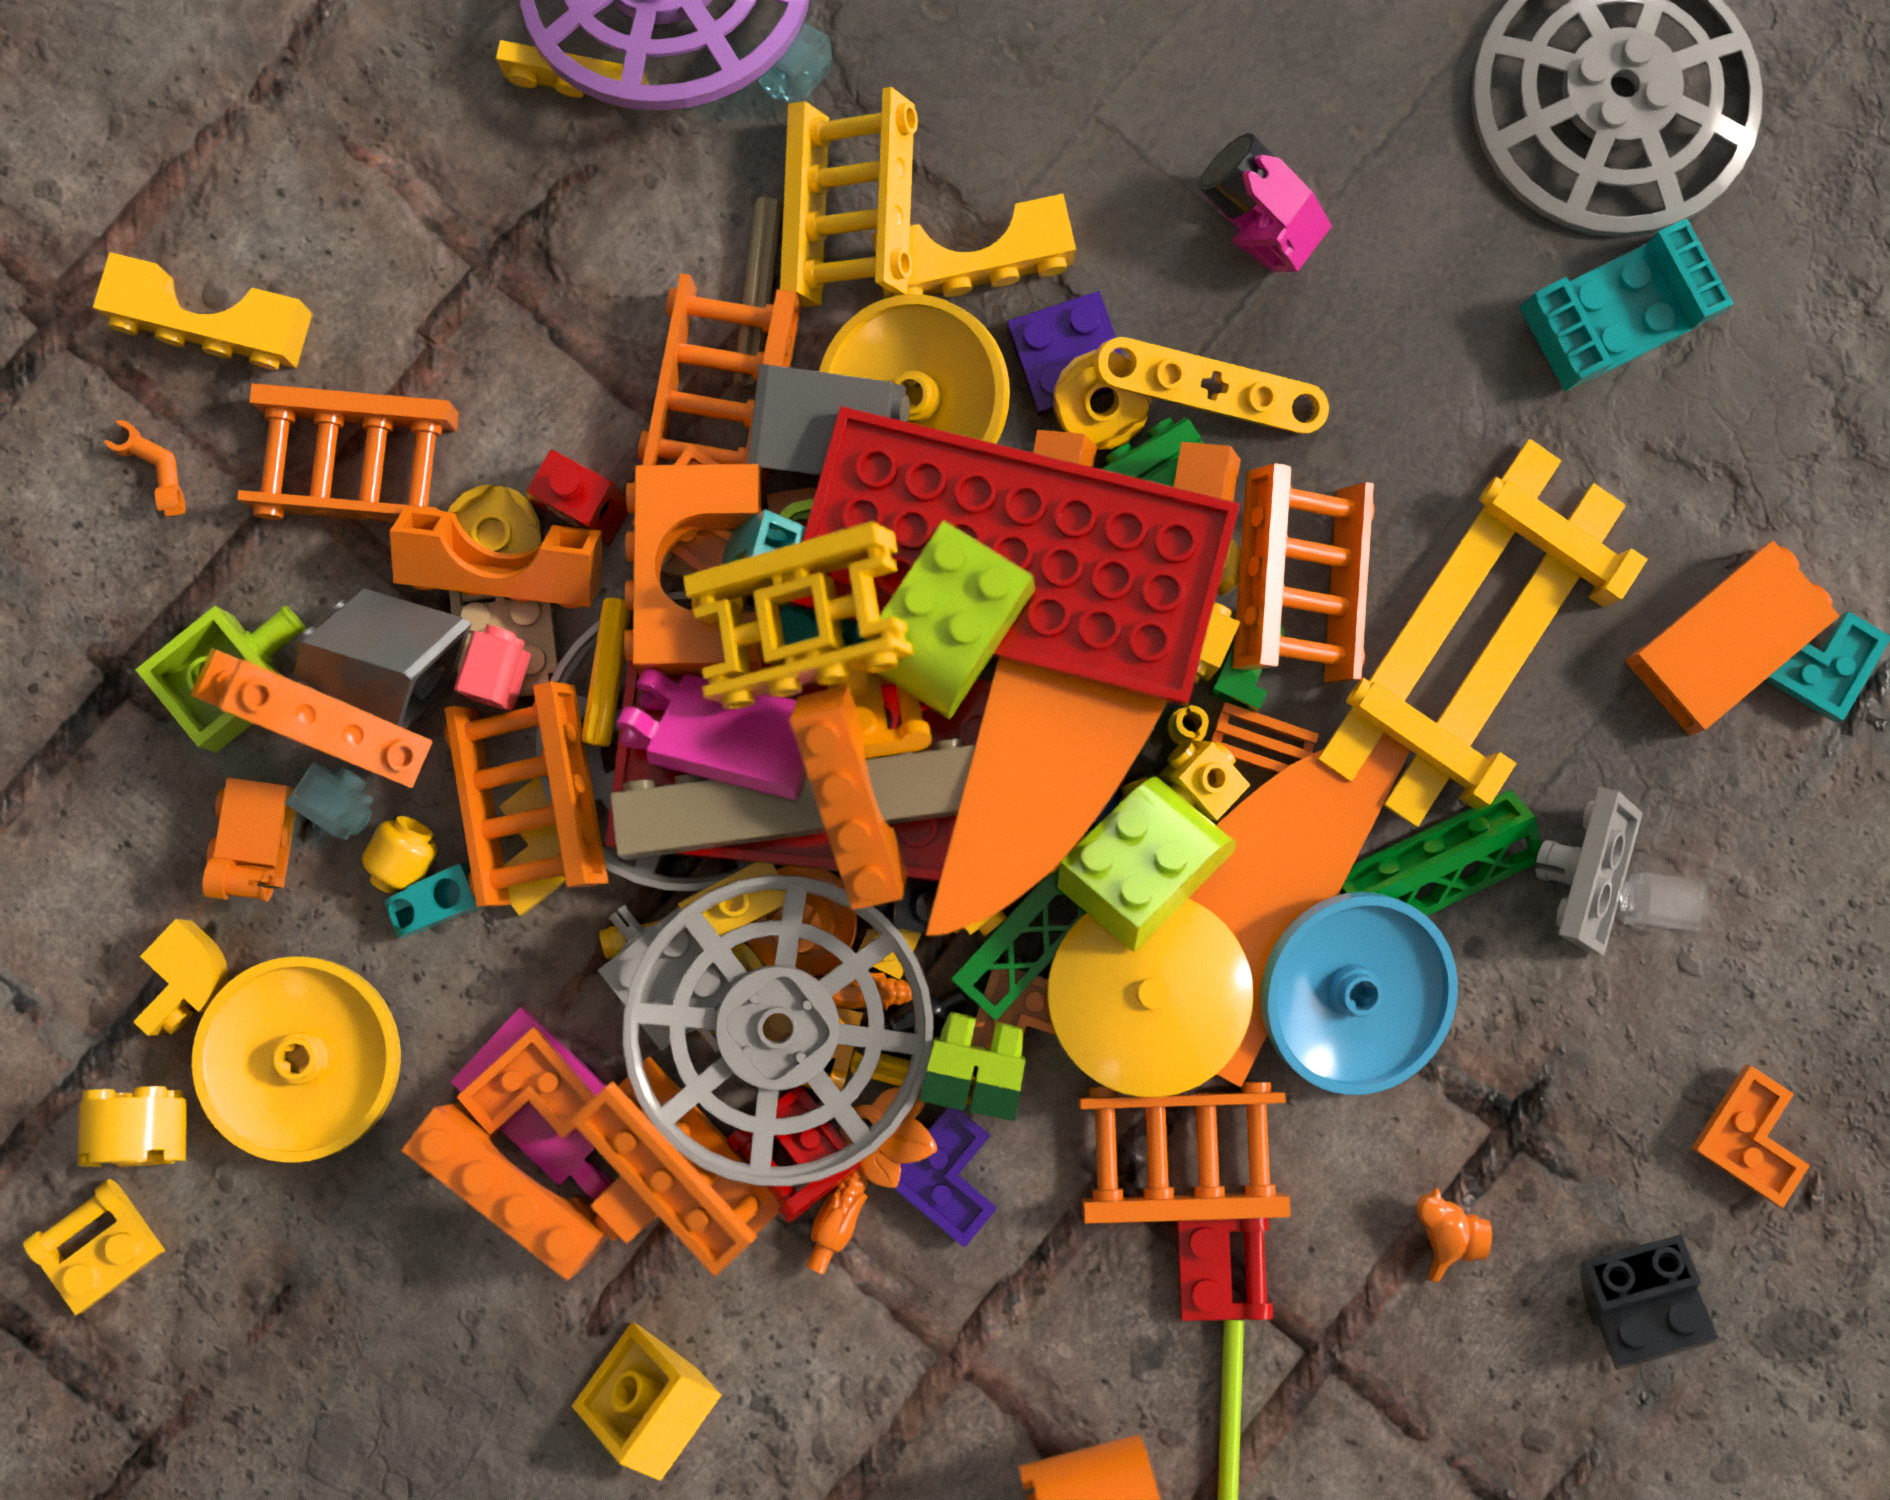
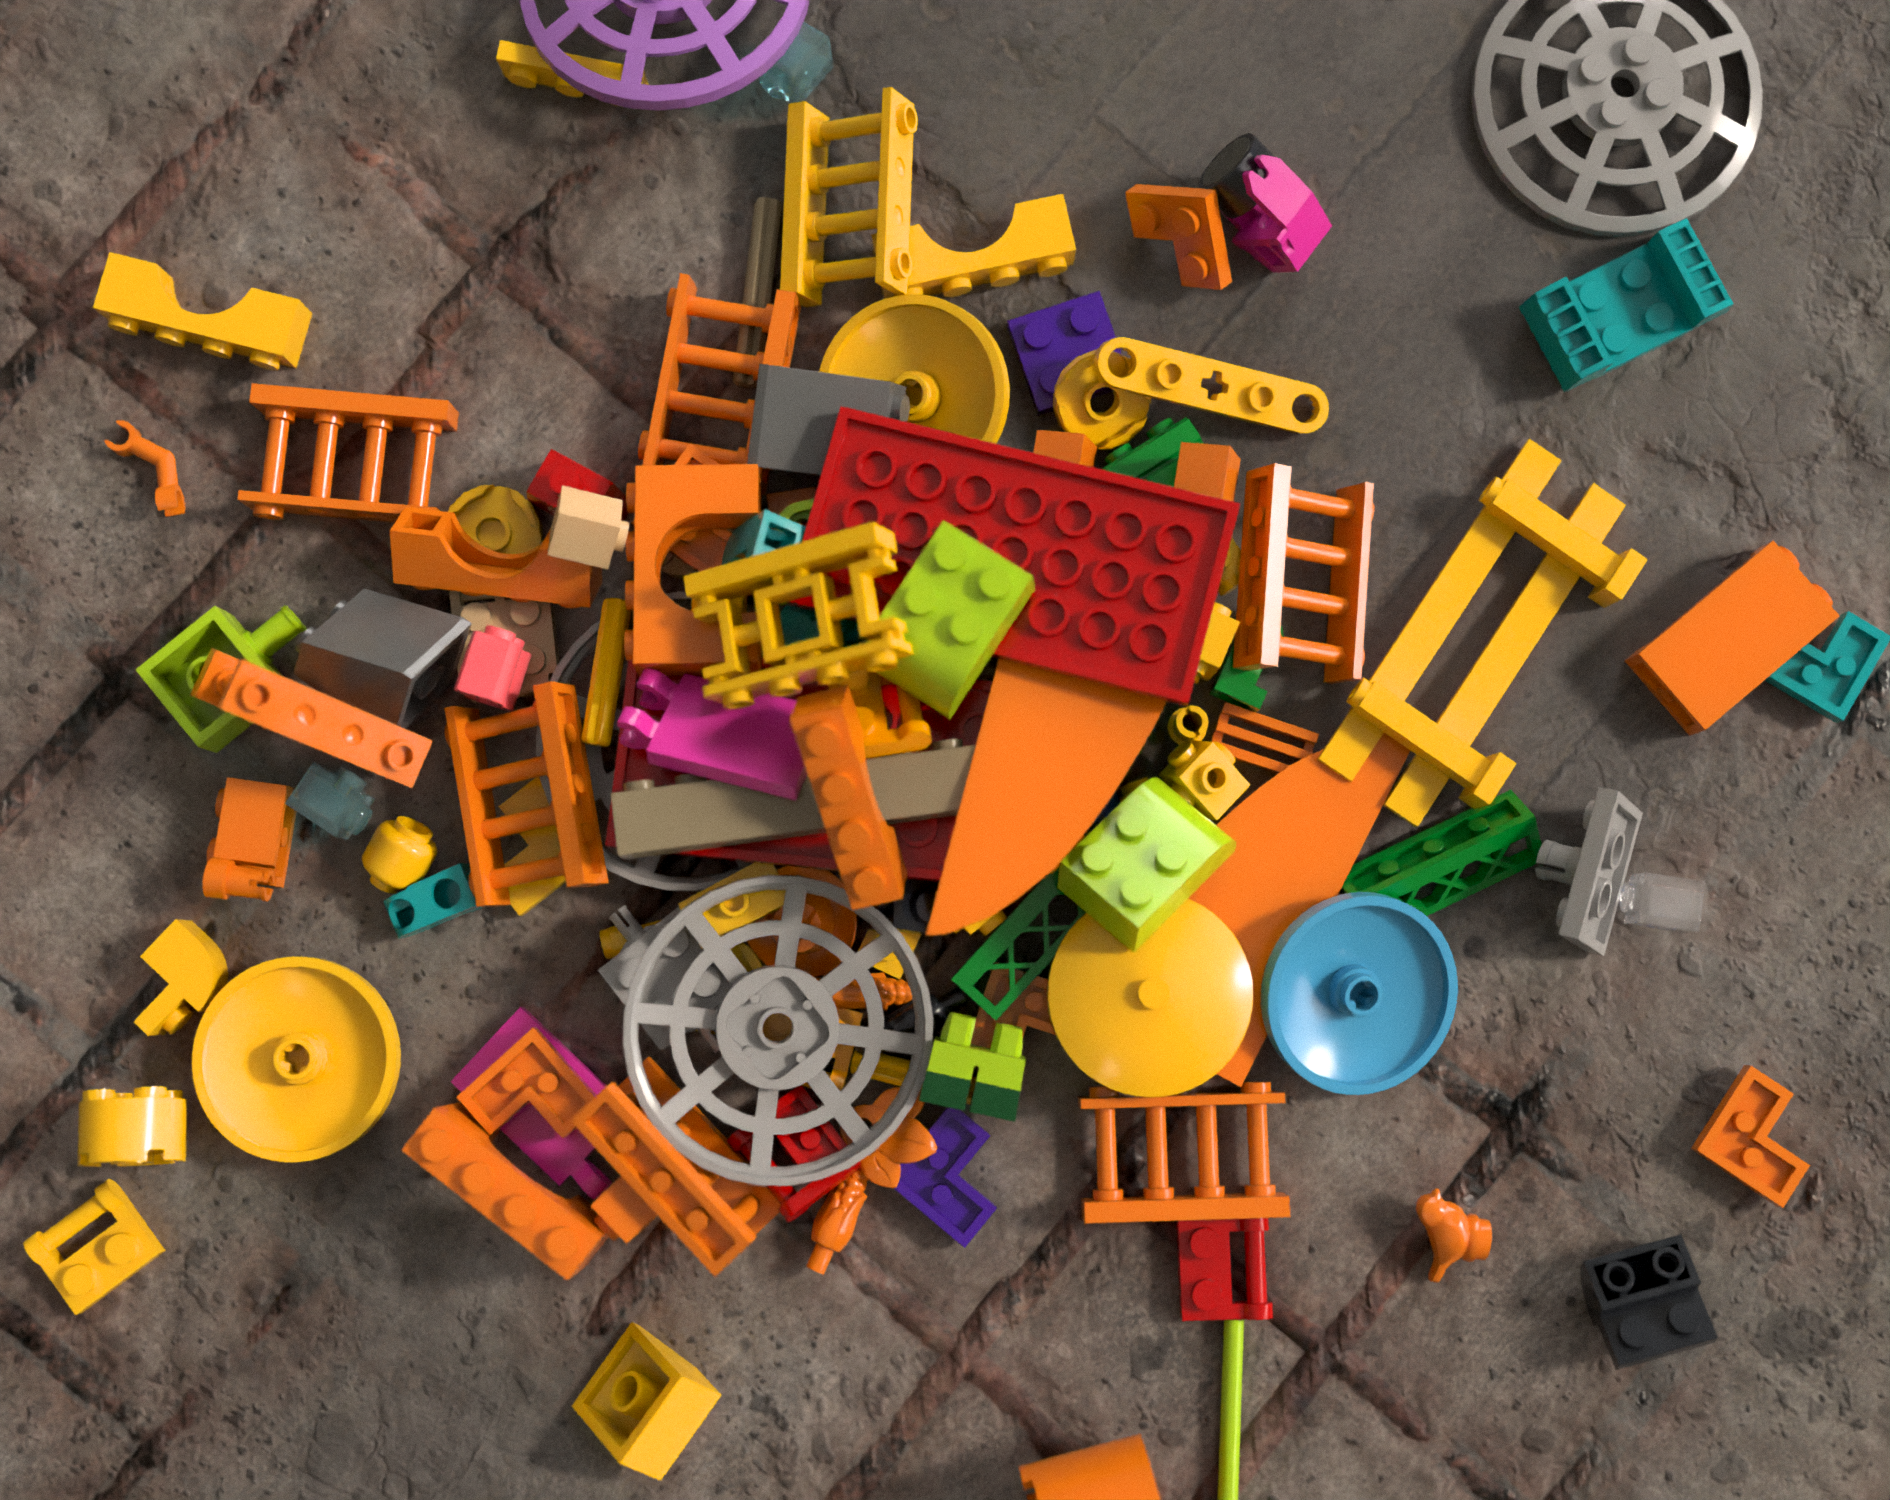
none -> tan brick [547,486,629,569]
none -> orange plate [1125,184,1232,290]

